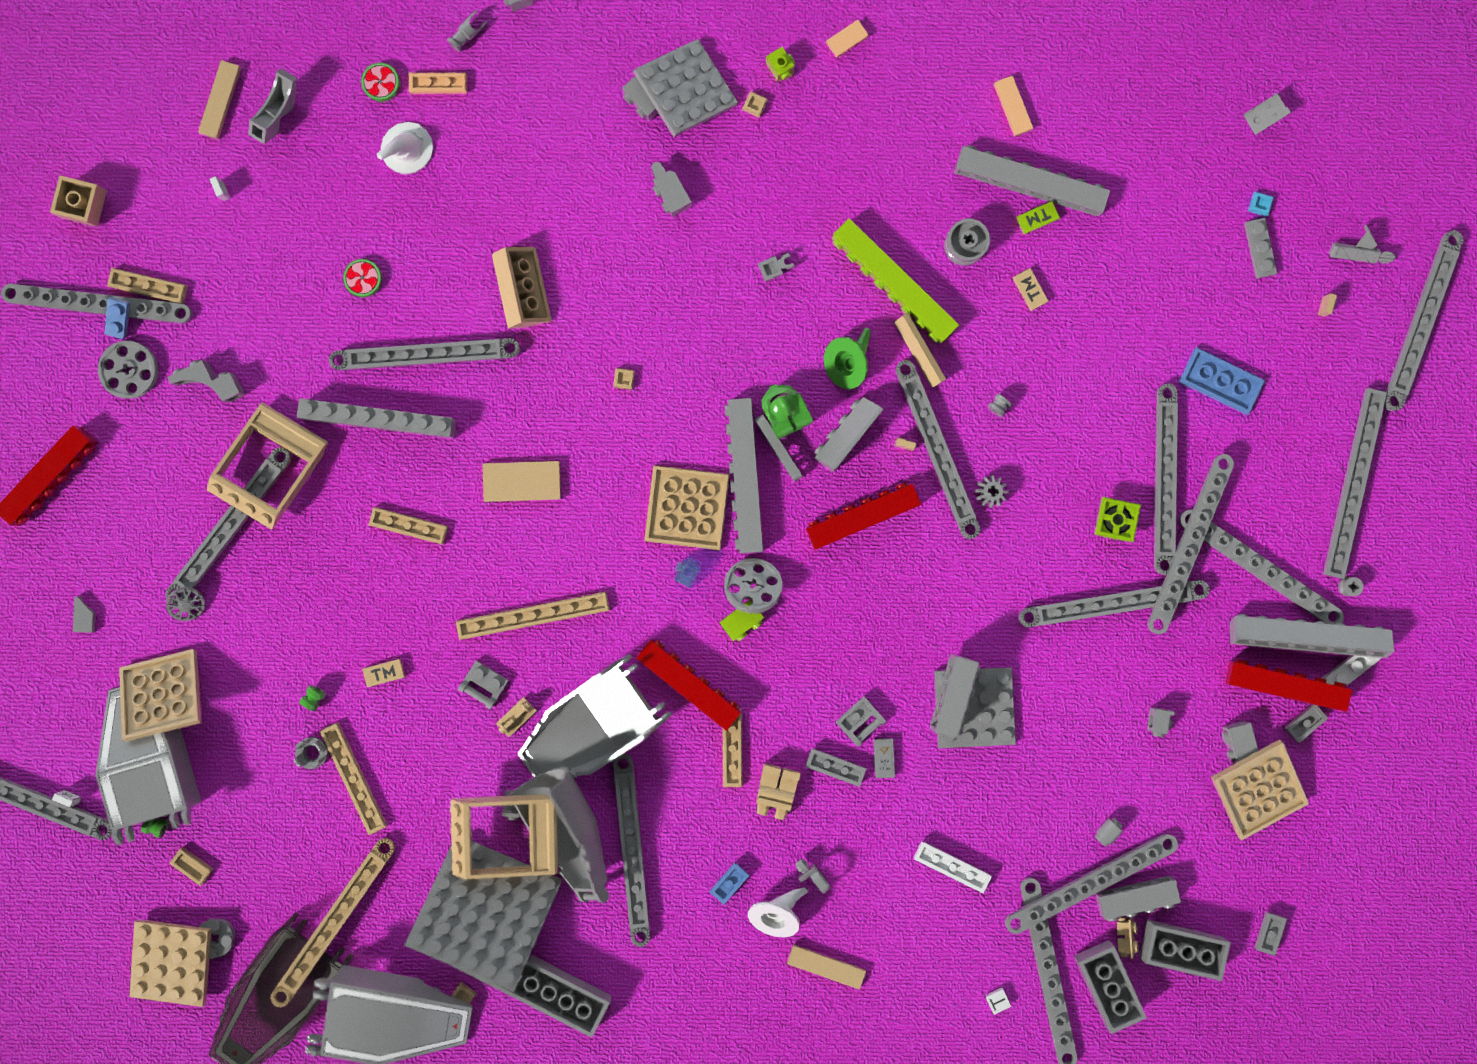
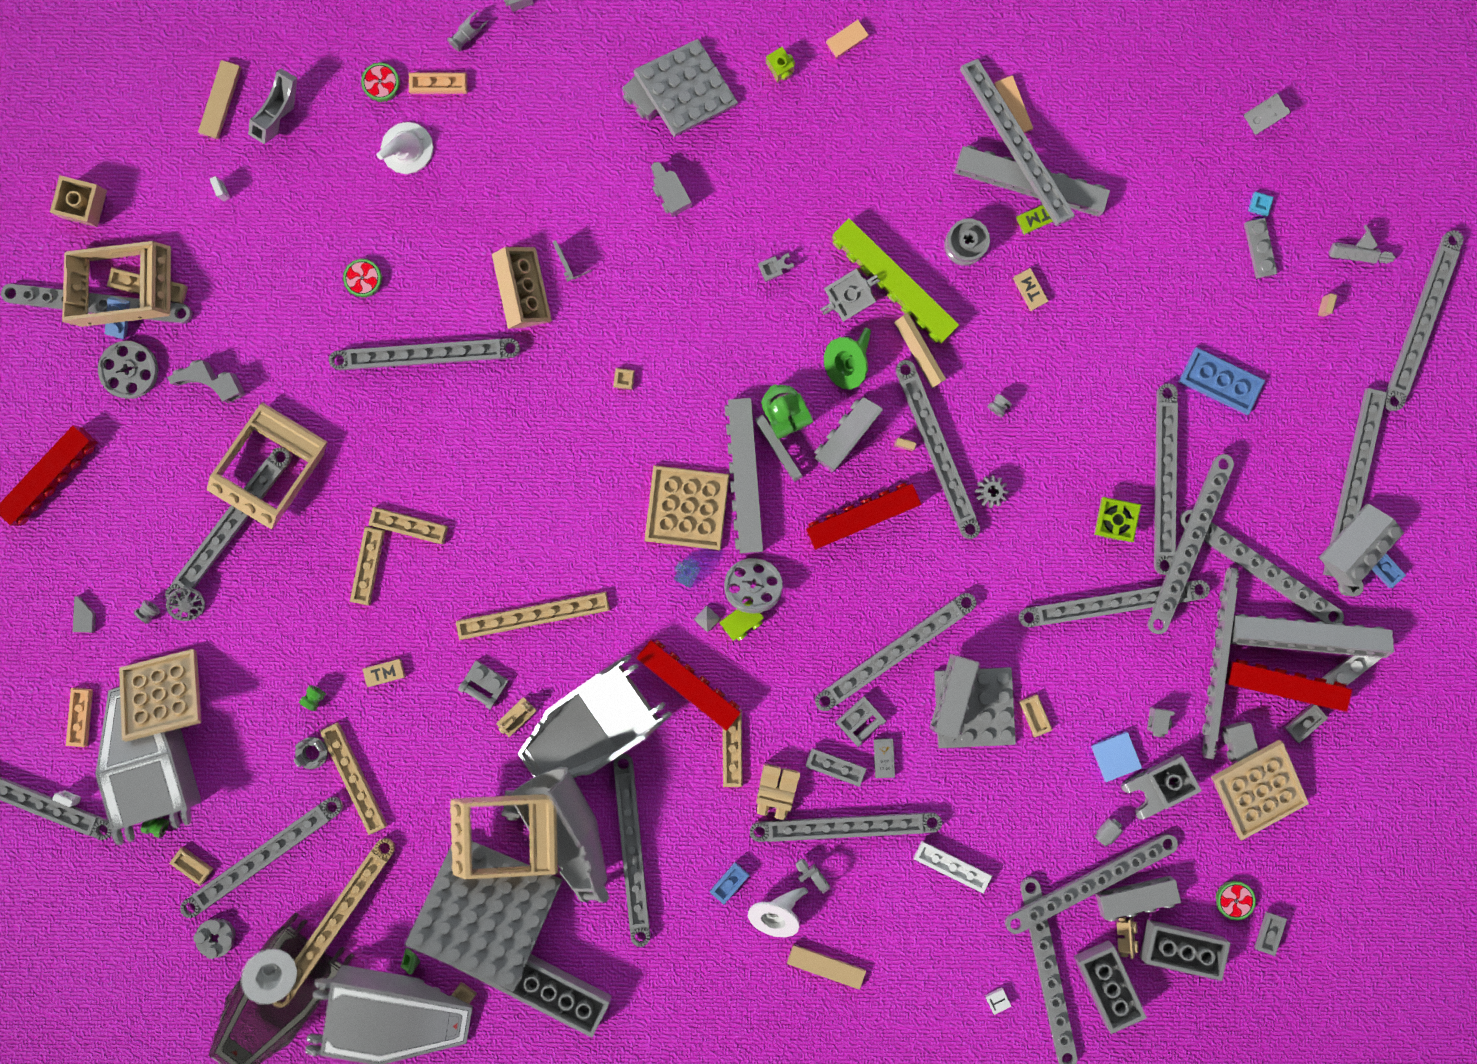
tan plate [130,919,211,1007] -> none
light grey brick [297,398,457,439] -> none
tan tile [483,461,561,502] -> none
tan tile [743,91,768,118] -> none
none -> tan window [62,241,171,327]
none -> light nougat tile [66,688,93,747]
none -> light grey wheel [134,600,160,624]
none -> light grey plate [180,797,343,918]
none -> white piece [241,949,297,1004]
none -> tan tile [350,527,385,605]
none -> bright green slope [401,948,420,974]
none -> light grey piece [553,240,591,282]
none -> light grey slope [694,606,721,632]
none -> light grey plate [750,812,942,842]
none -> light grey plate [815,593,976,711]
none -> light grey plate [820,268,880,321]
none -> light grey plate [960,59,1075,227]
none -> tan tile [1019,694,1052,737]
none -> light blue tile [1091,732,1142,782]
none -> light grey brick [1121,754,1202,819]
none -> light grey plate [1202,568,1239,759]
none -> tile [1215,881,1256,920]
none -> light grey slope [1319,504,1404,587]
none -> medium blue plate [1372,554,1406,588]

